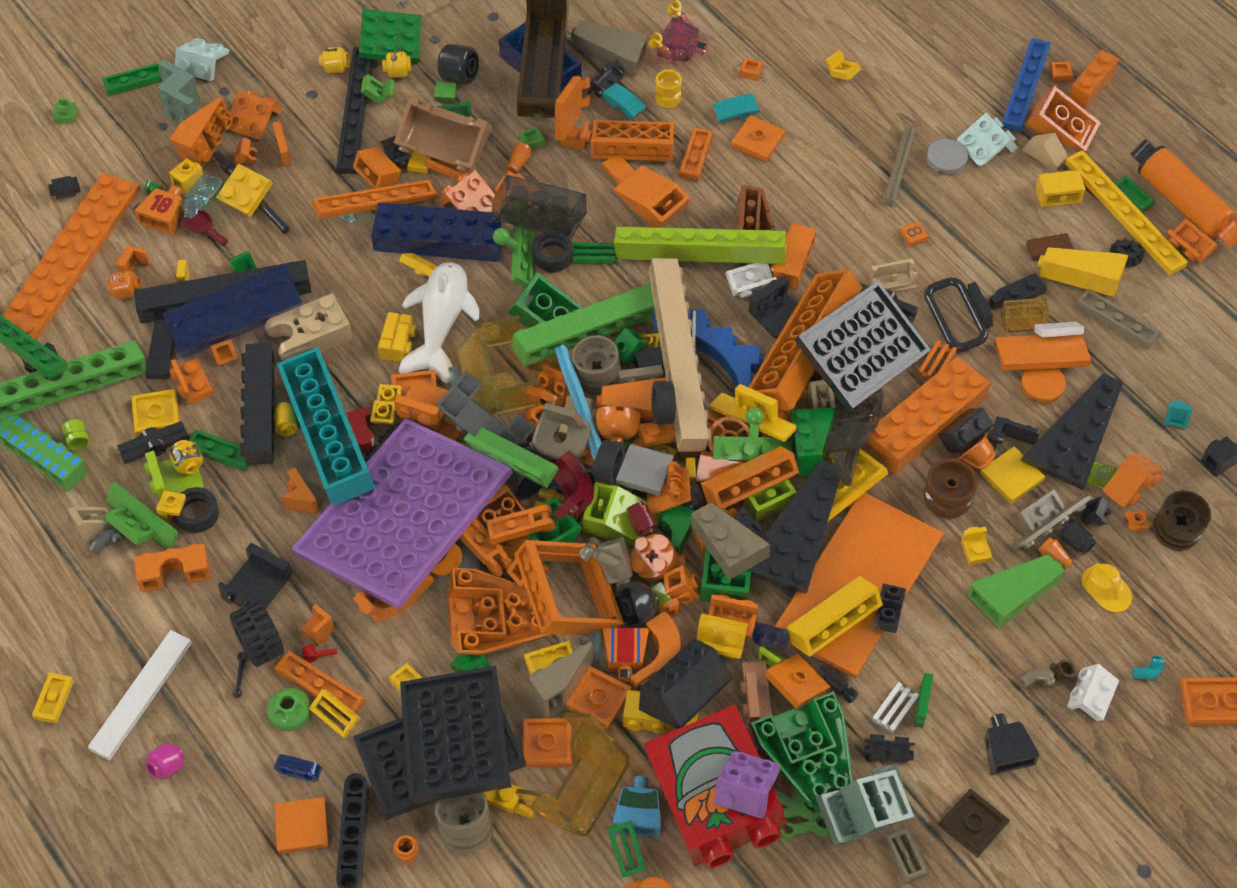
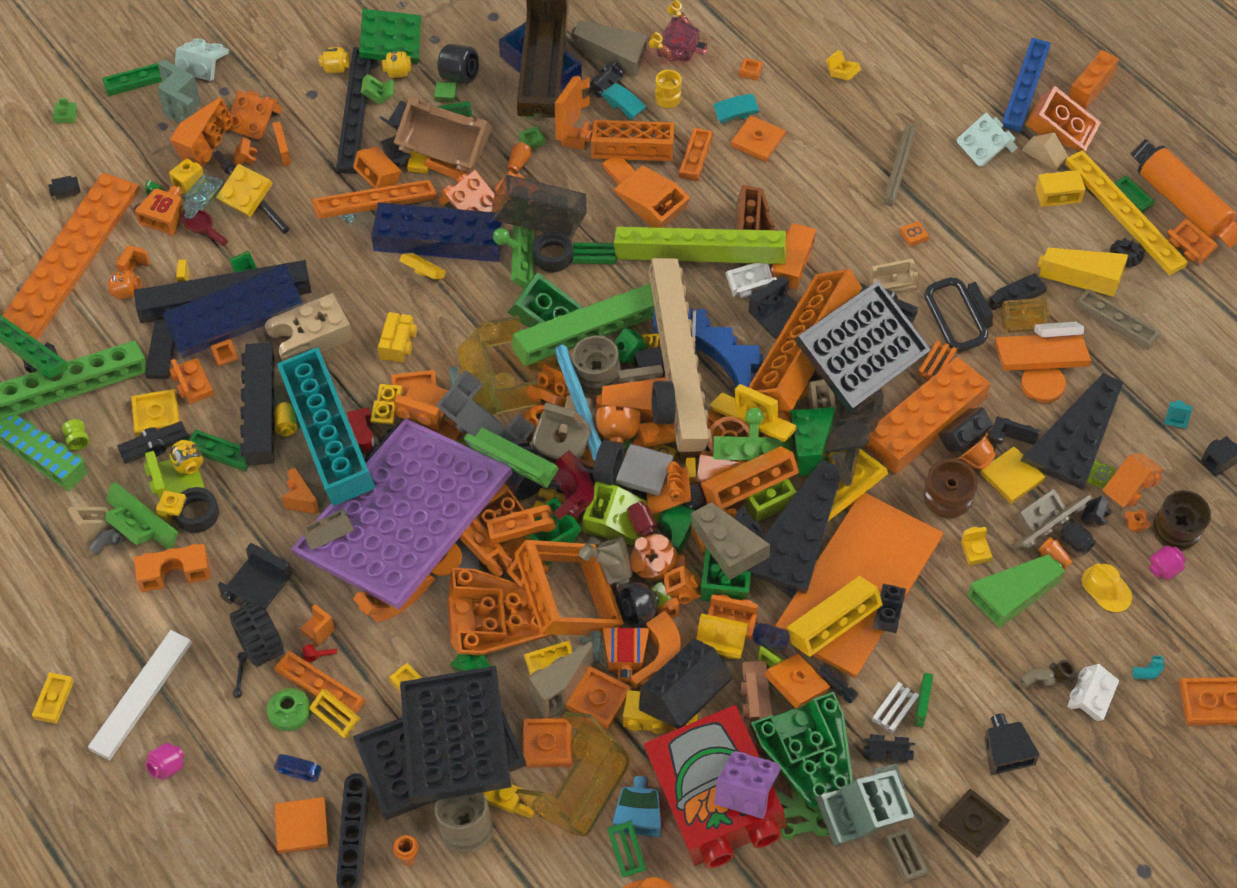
white animal [399,262,479,383] -> none
light grey tile [926,139,968,175] -> none
reddish brown tile [1026,233,1074,261] -> none
orange tile [1049,61,1073,82] -> none
none -> dark tan slope [302,509,353,550]
none -> black bracket [379,101,407,130]
none -> dark pink head [1149,546,1186,580]

